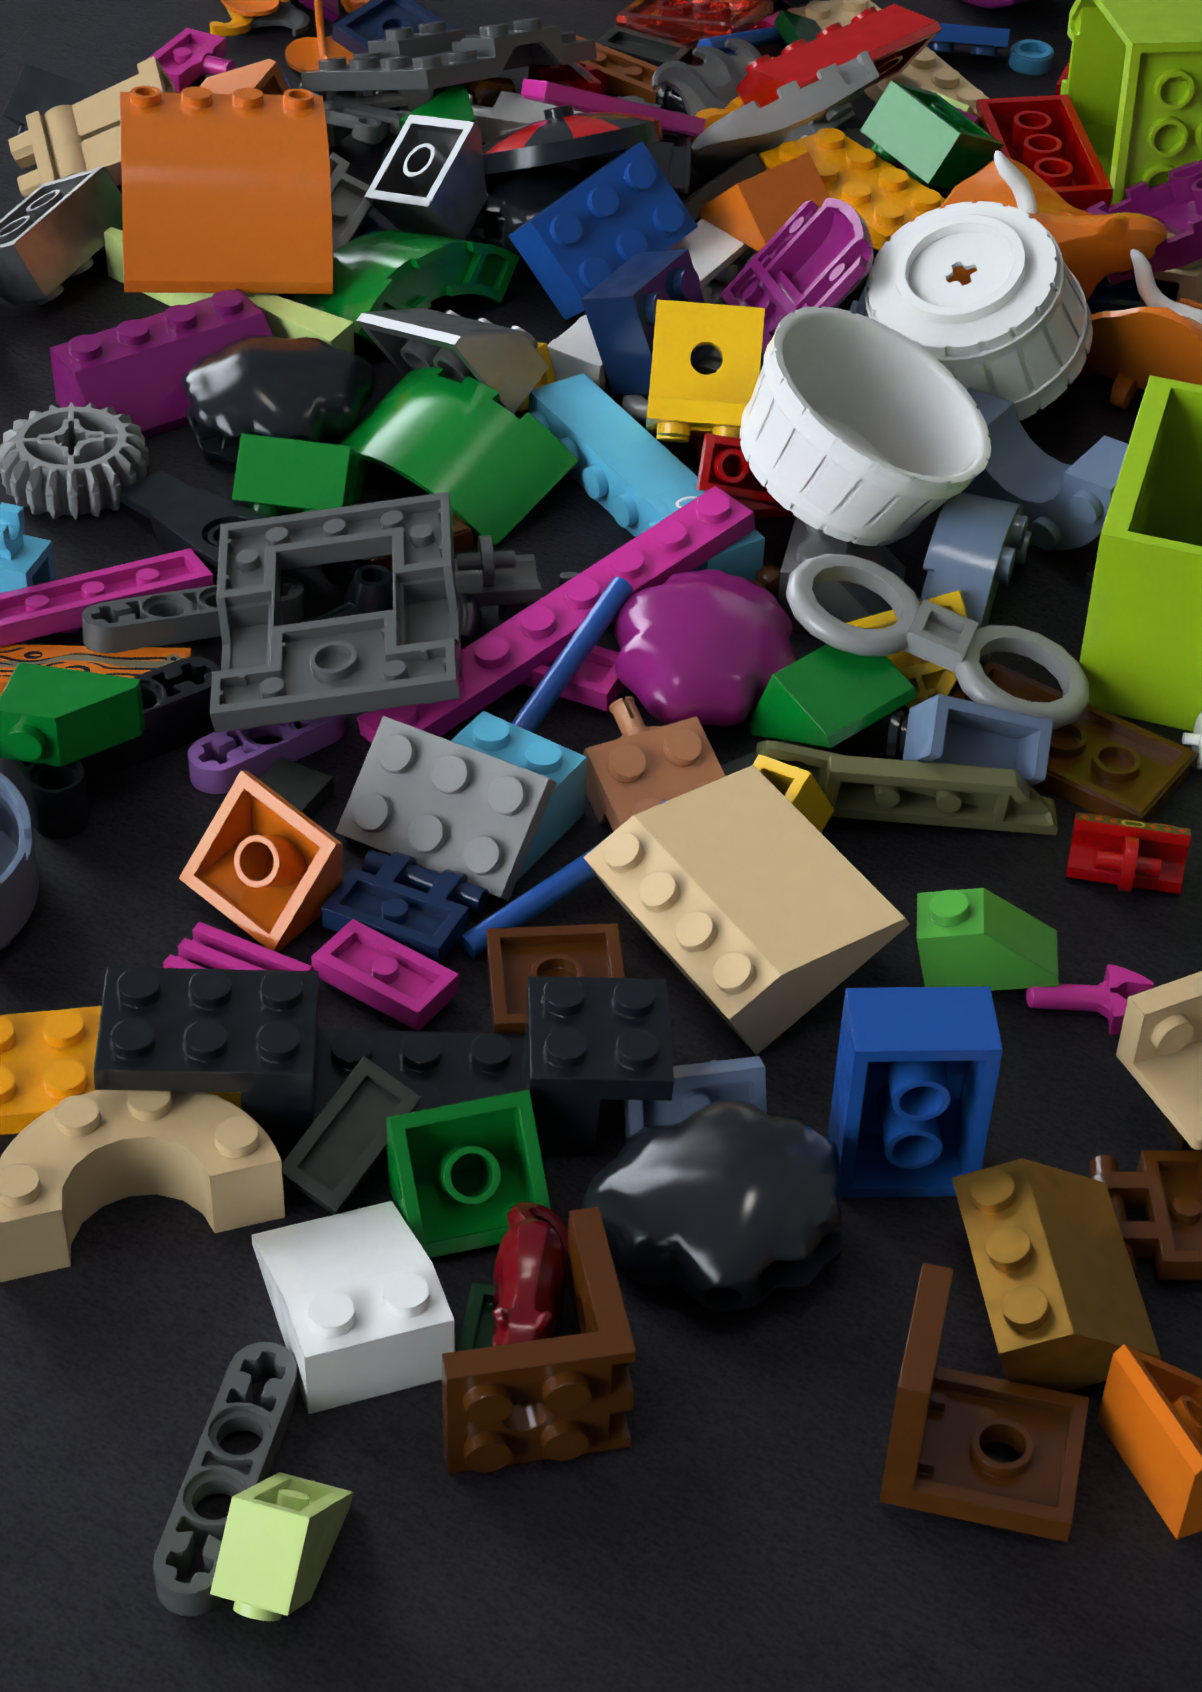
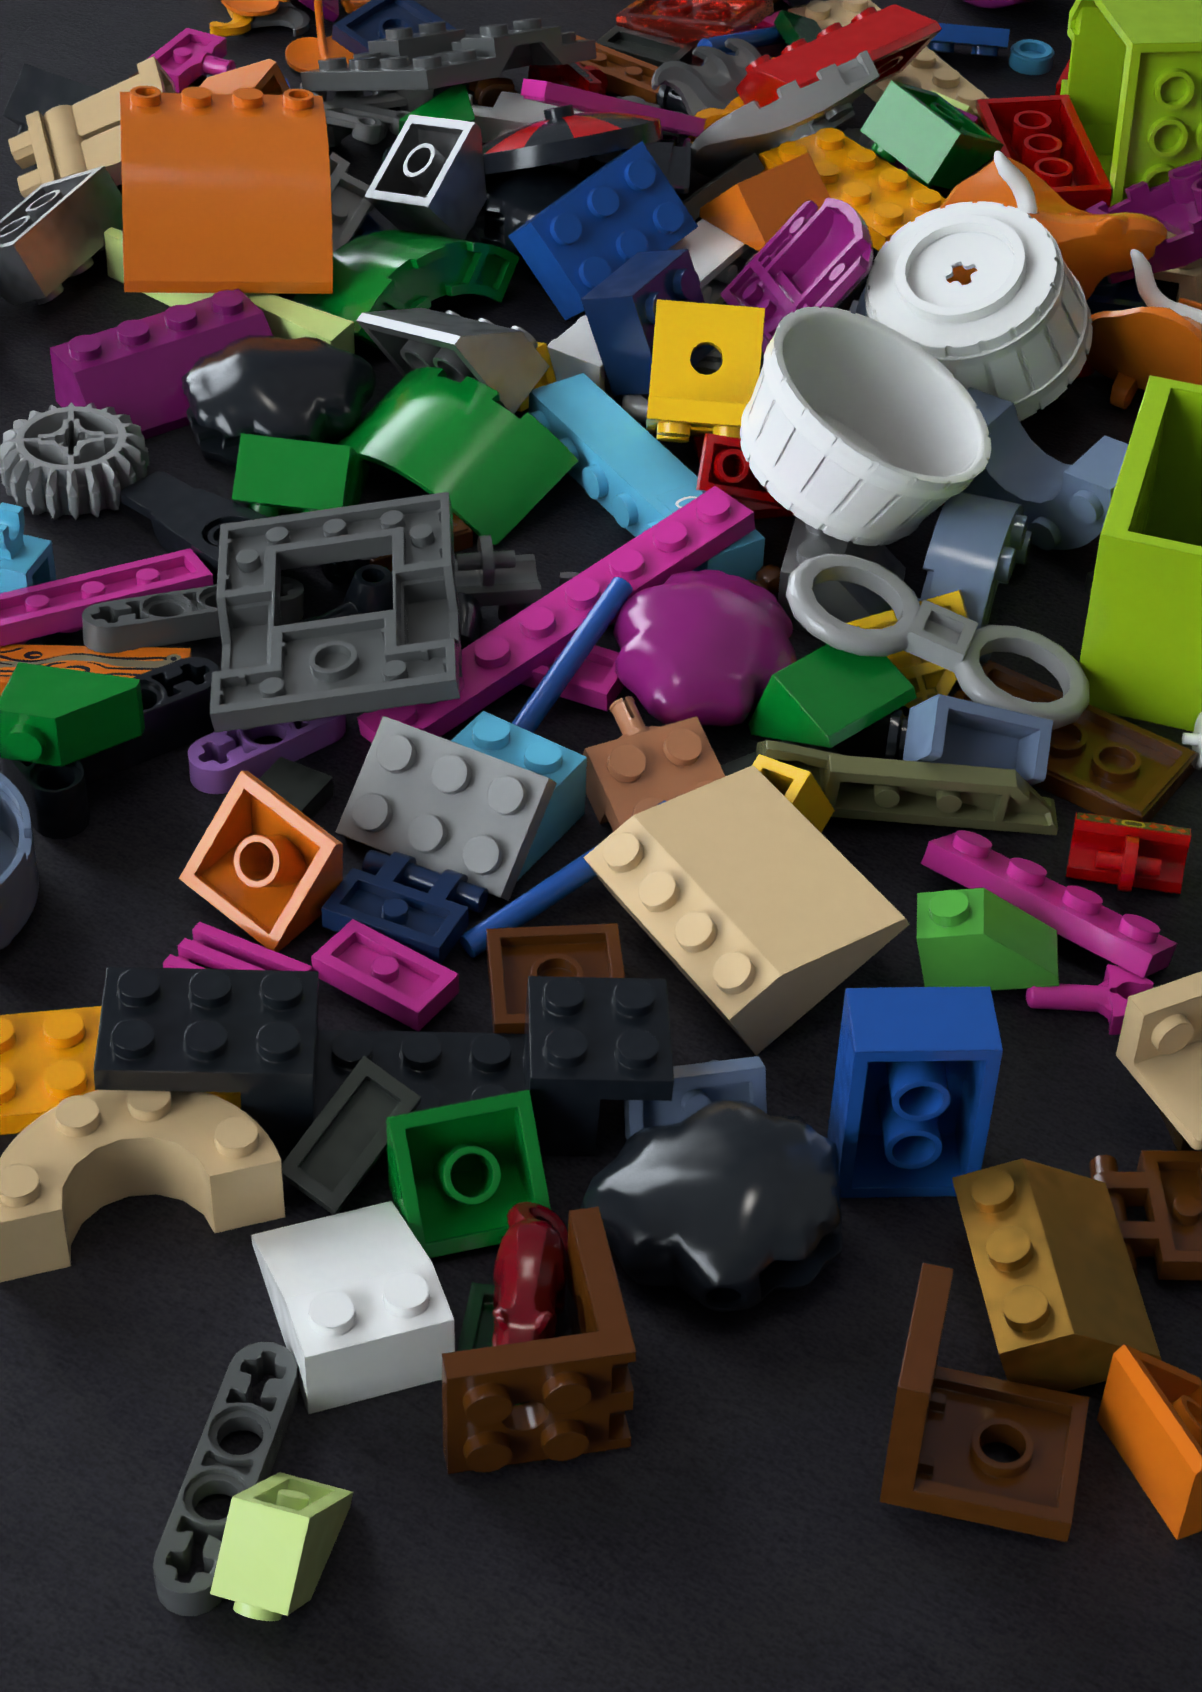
none -> dark pink plate [921,830,1178,978]

